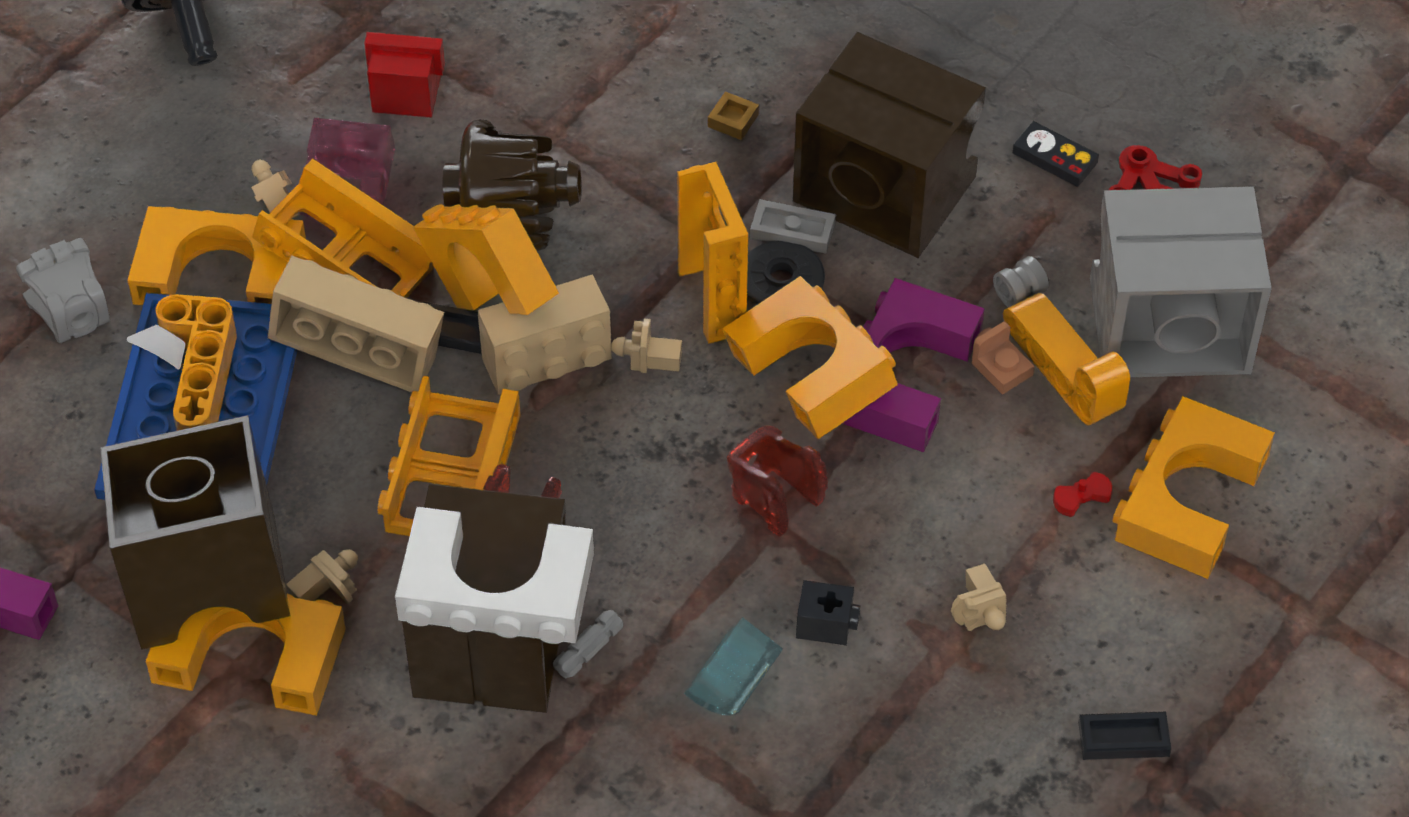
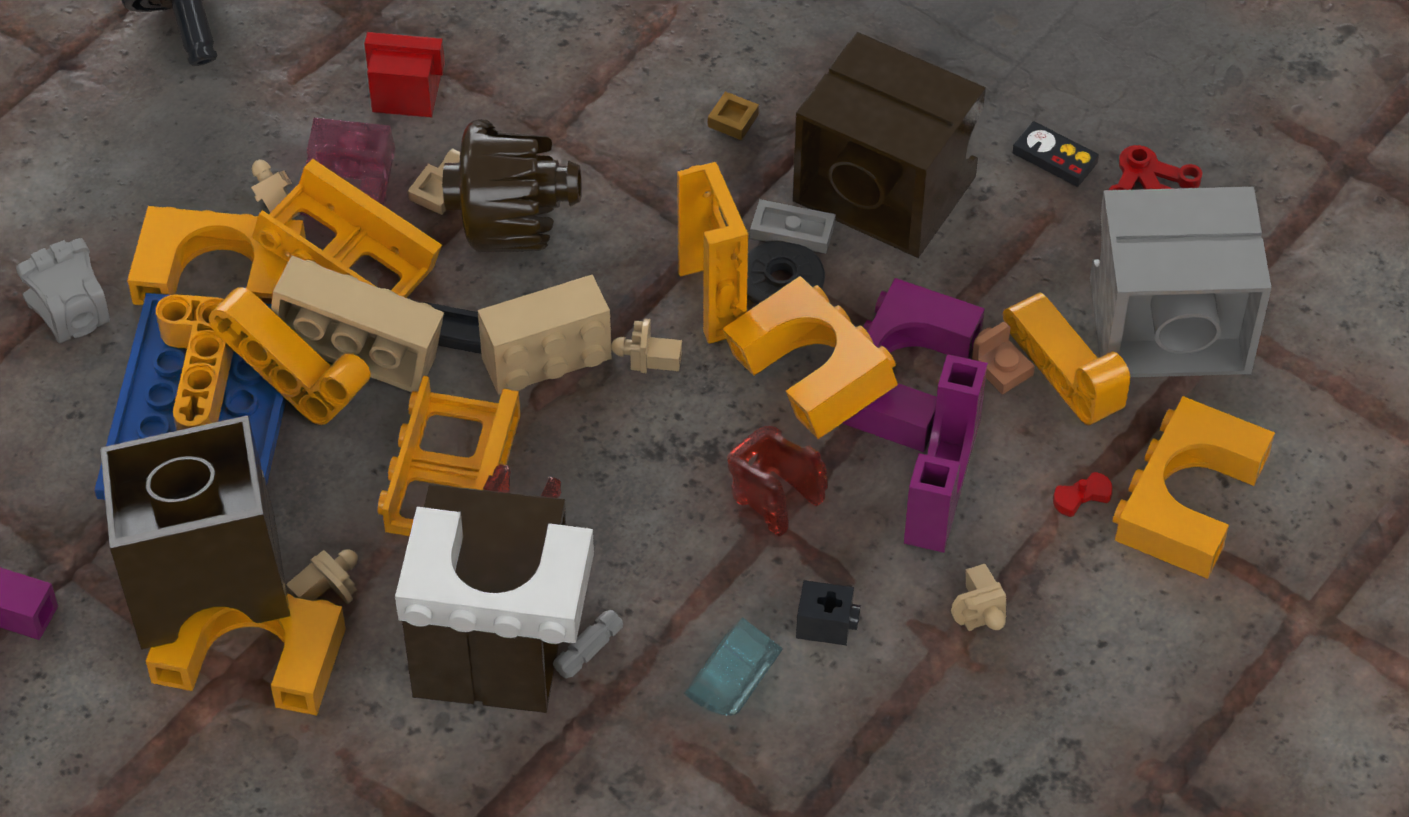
white sticker [127,325,186,370] -> none
light orange arch [413,204,559,315] -> none
light grey wheel [993,256,1049,307] -> none
black tile [1078,711,1172,760] -> none
none -> light orange beam [209,287,371,425]
none -> tan plate [408,148,460,215]
none -> magenta arch [904,354,988,553]

